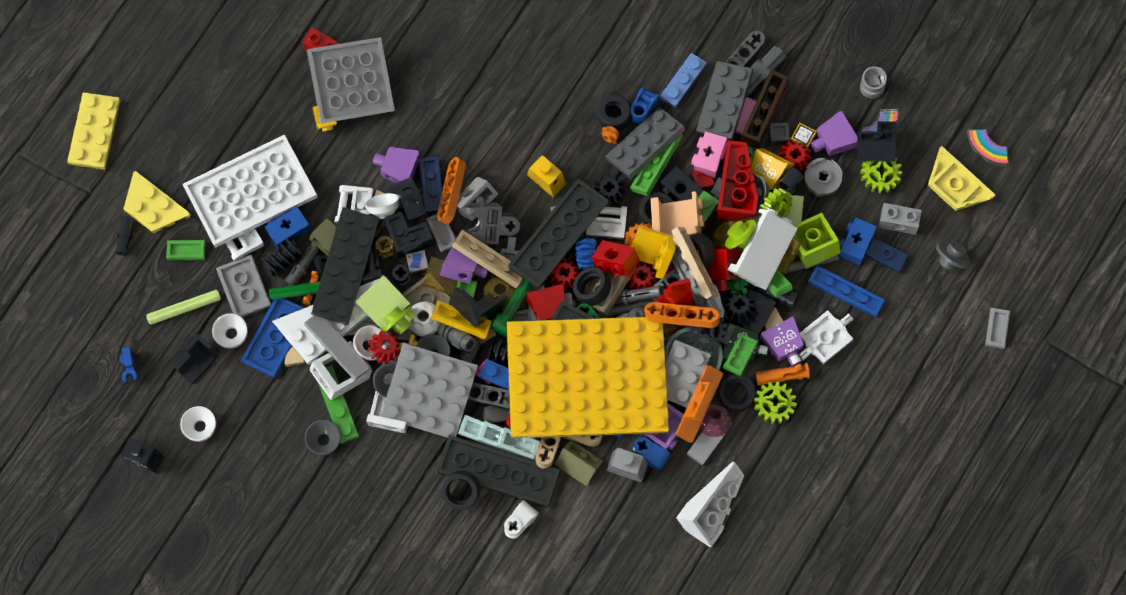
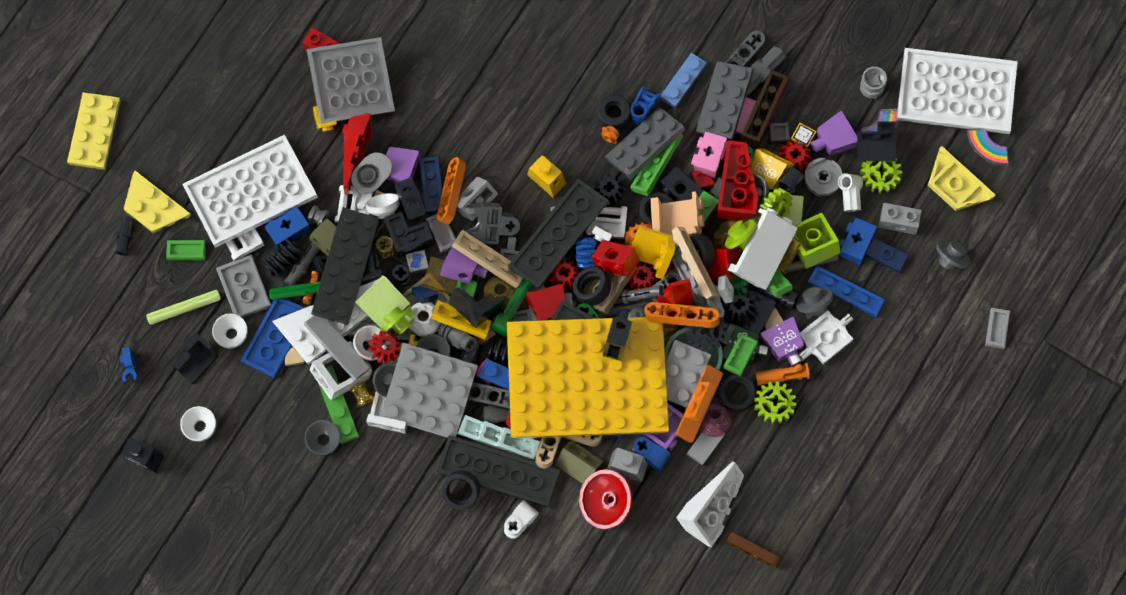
none -> flat silver wheel [307,205,329,226]
none -> red wedge [342,113,373,195]
none -> clear yellow bush [350,381,374,407]
none -> light grey piece [351,152,392,194]
none -> dark blue tile [412,287,438,304]
none -> red dish [579,470,633,529]
none -> white plate [592,226,613,242]
none -> black torso [603,311,632,361]
none -> white plate [716,275,734,303]
none -> reddish brown beam [726,533,782,569]
none -> dark grey piece [796,287,833,319]
none -> white piece [838,173,863,212]
none -> white plate [897,48,1017,134]

